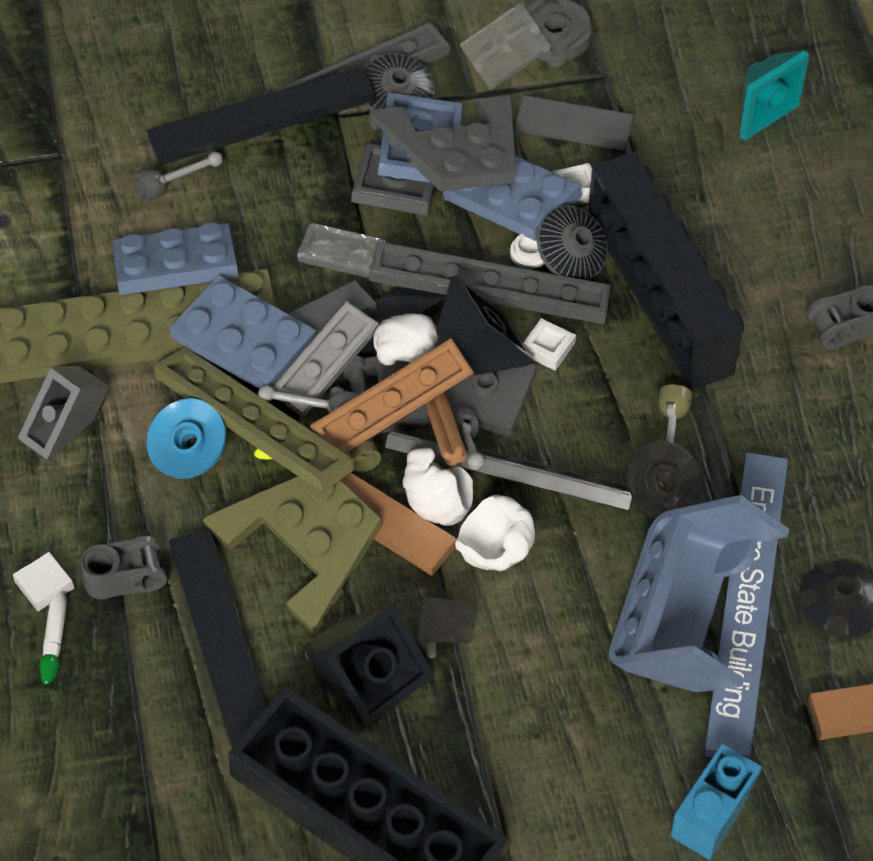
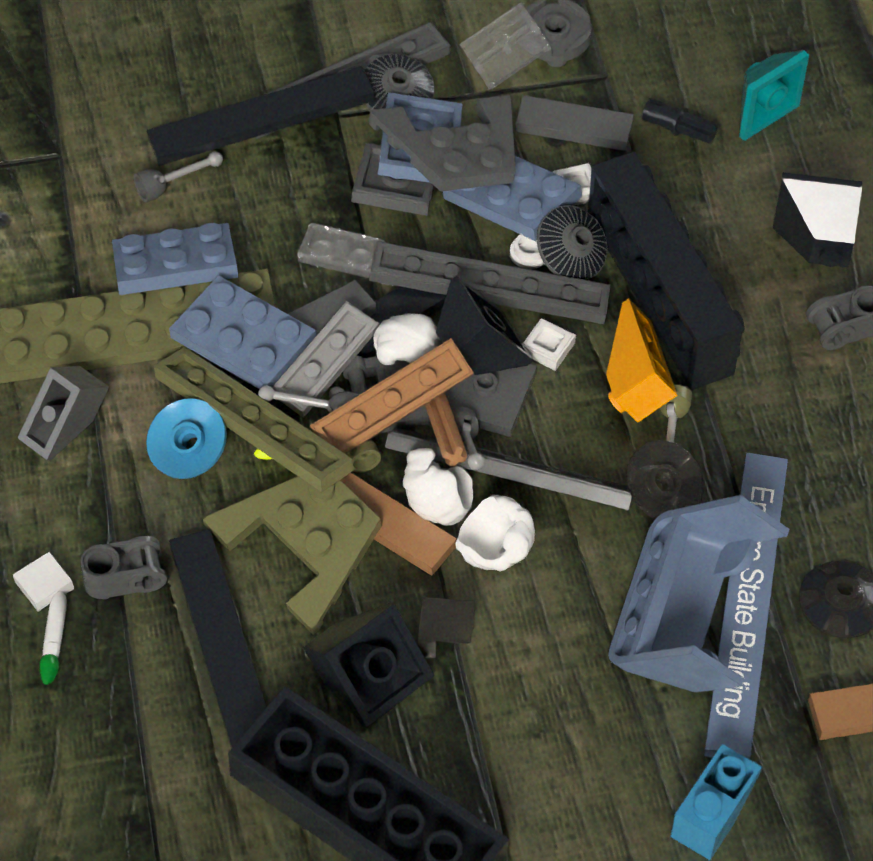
none -> light orange slope [606,298,678,422]
none -> black axle [642,98,718,143]
none -> slope [773,172,862,268]

